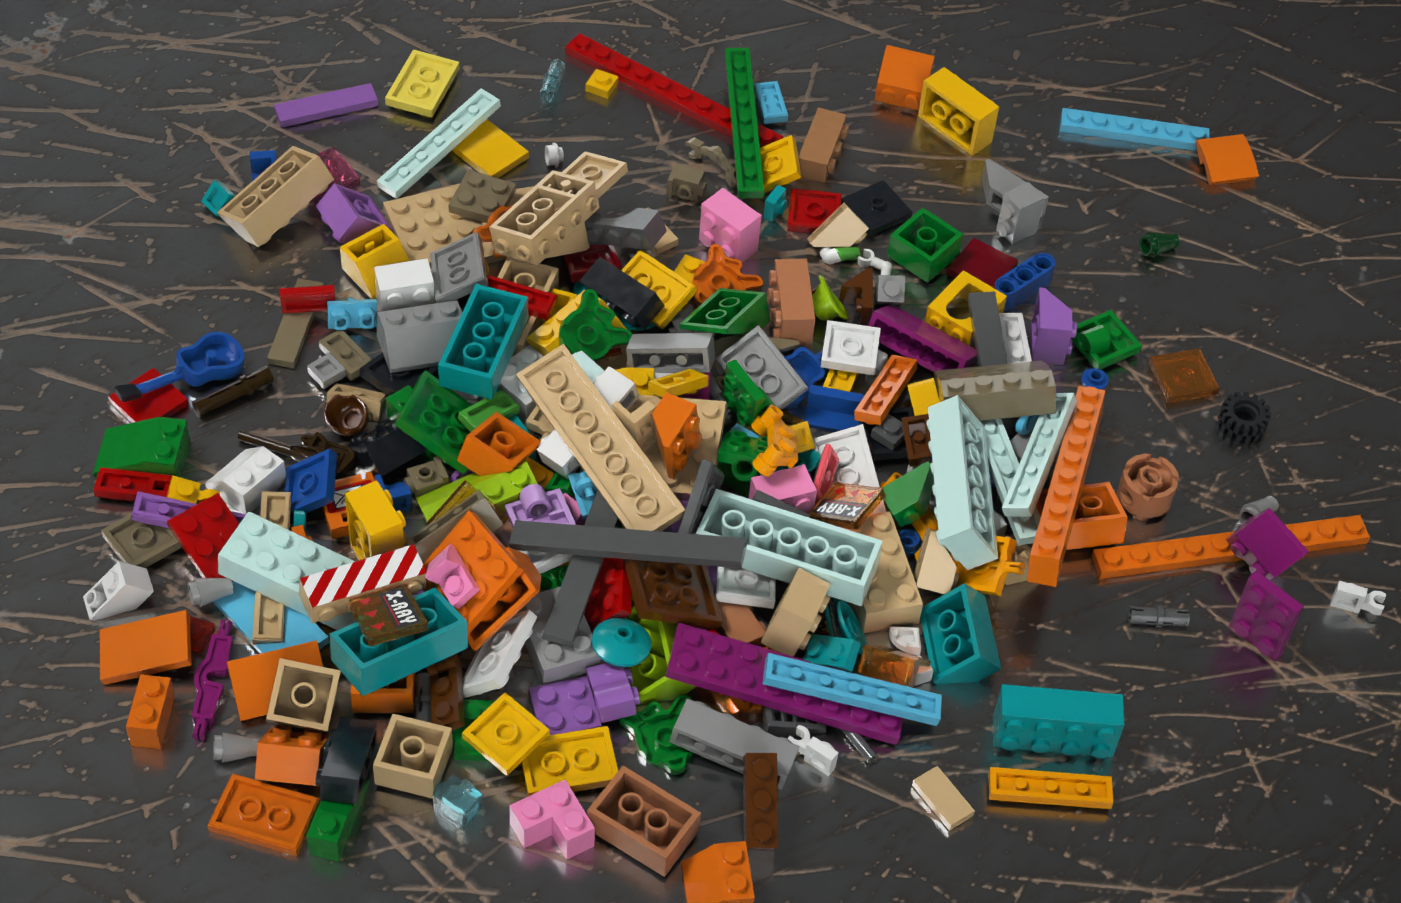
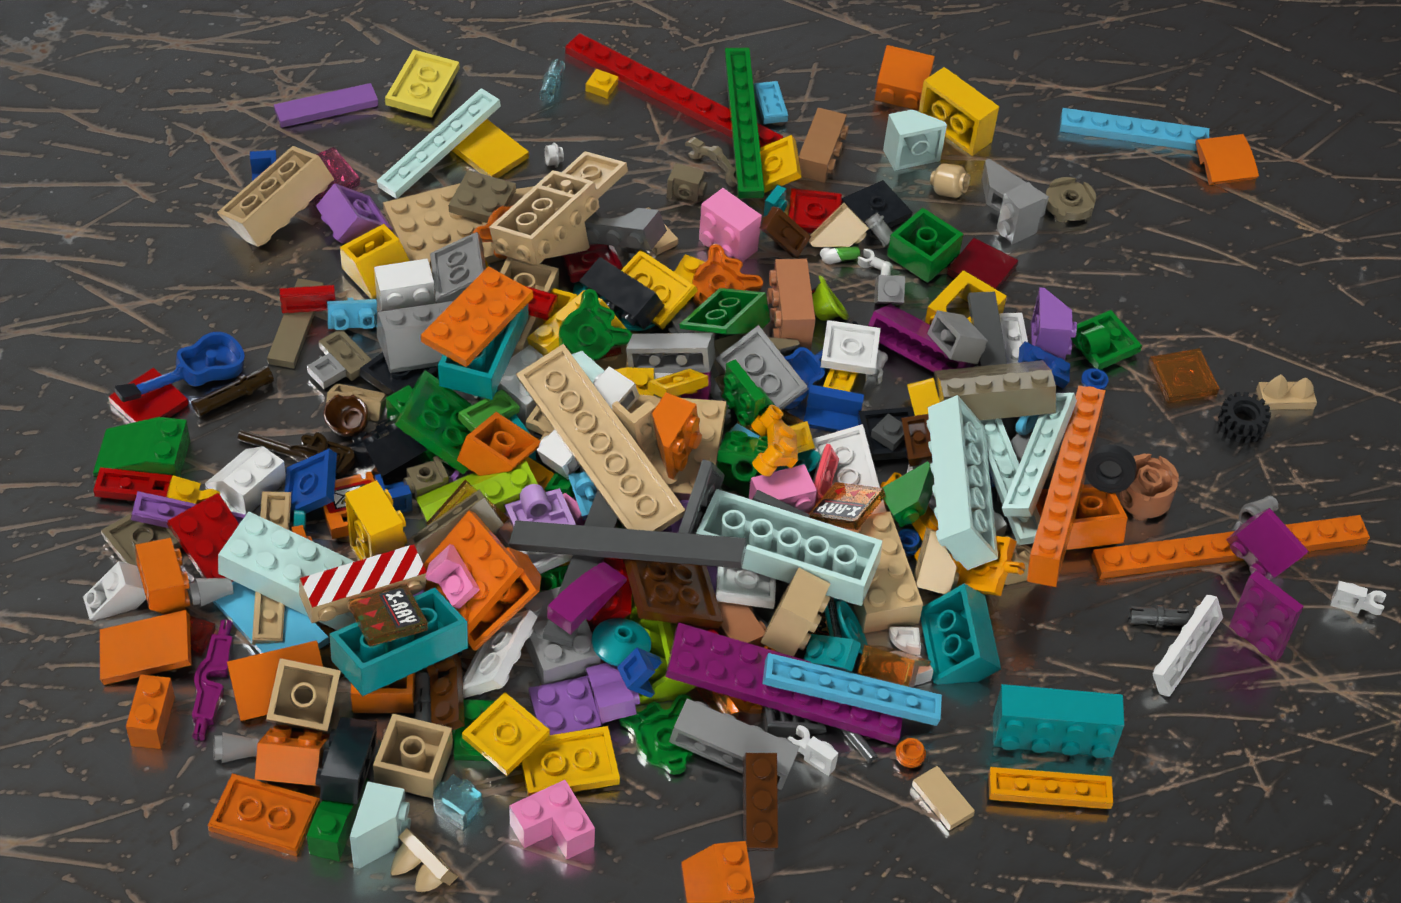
teal plate [201,180,235,217] -> none
nougat brick [587,766,701,877] -> none
reddish brown slope [839,268,873,325] -> none
orange plate [854,355,917,425] -> none
blue beam [994,253,1056,311] -> none
dark green cone [1139,232,1180,257] -> none
none -> orange slope [135,538,190,615]
none -> light aqua slope [350,782,411,869]
none -> tan tile [391,828,458,892]
none -> orange plate [421,266,533,367]
none -> magenta slope [547,562,627,635]
none -> blue panel [617,647,662,698]
none -> reddish brown tile [759,206,811,258]
none -> light grey pin [865,213,893,246]
none -> light aqua slope [883,109,947,171]
none -> orange plate [895,738,926,768]
none -> light grey brick [927,310,988,364]
none -> tan head [930,163,970,198]
none -> blue plate [1018,341,1070,389]
none -> dark tan plate [1046,177,1096,223]
none -> black tyre [1085,444,1137,493]
none -> white plate [1153,595,1223,697]
none -> tan tile [1256,374,1317,410]

